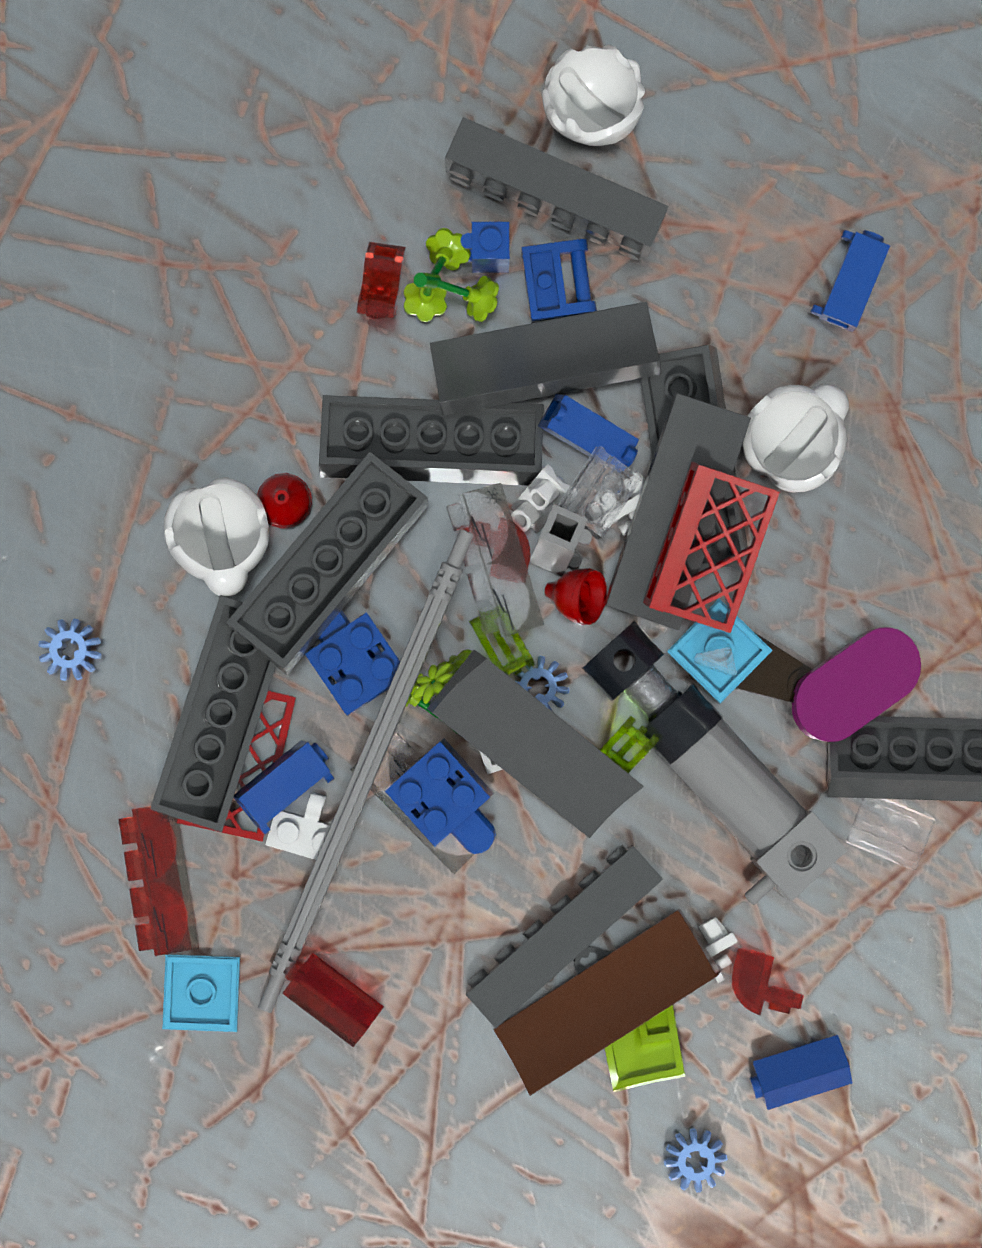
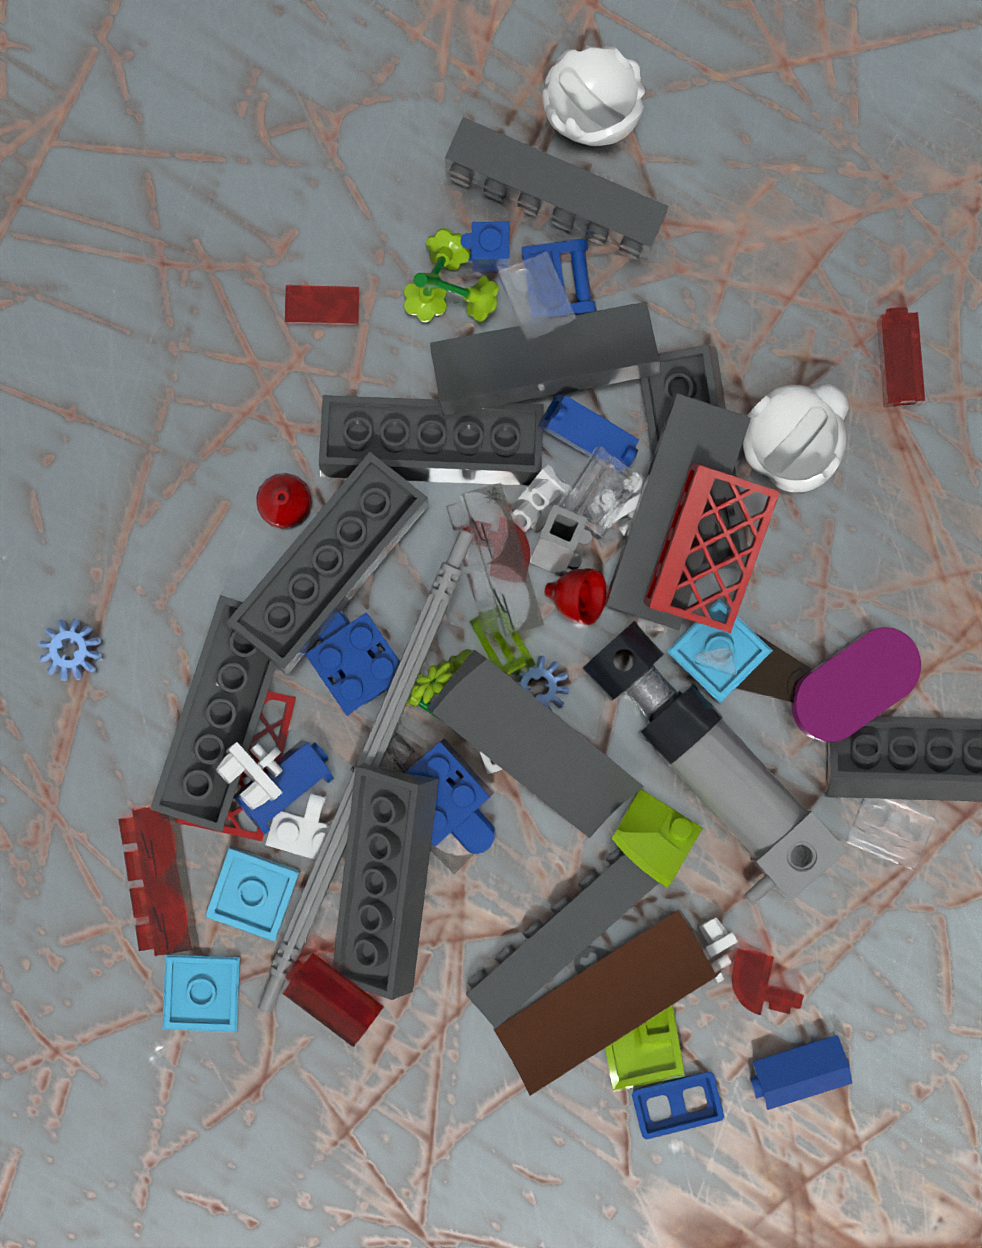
white piece [163,477,269,597] -> none
clear red brick [357,242,406,319] -> none
clear neon green tile [600,715,660,773] -> none
light blue gear [664,1127,728,1193] -> none
blue brick [811,230,890,332] -> none
none -> medium azure plate [205,846,301,942]
none -> white hips [215,742,283,810]
none -> clear red tile [285,285,360,325]
none -> dark grey arch [331,764,439,1000]
none -> clear plate [498,251,577,341]
none -> lime plate [612,789,703,888]
none -> blue piece [632,1072,724,1139]
none -> clear red brick [877,307,925,407]

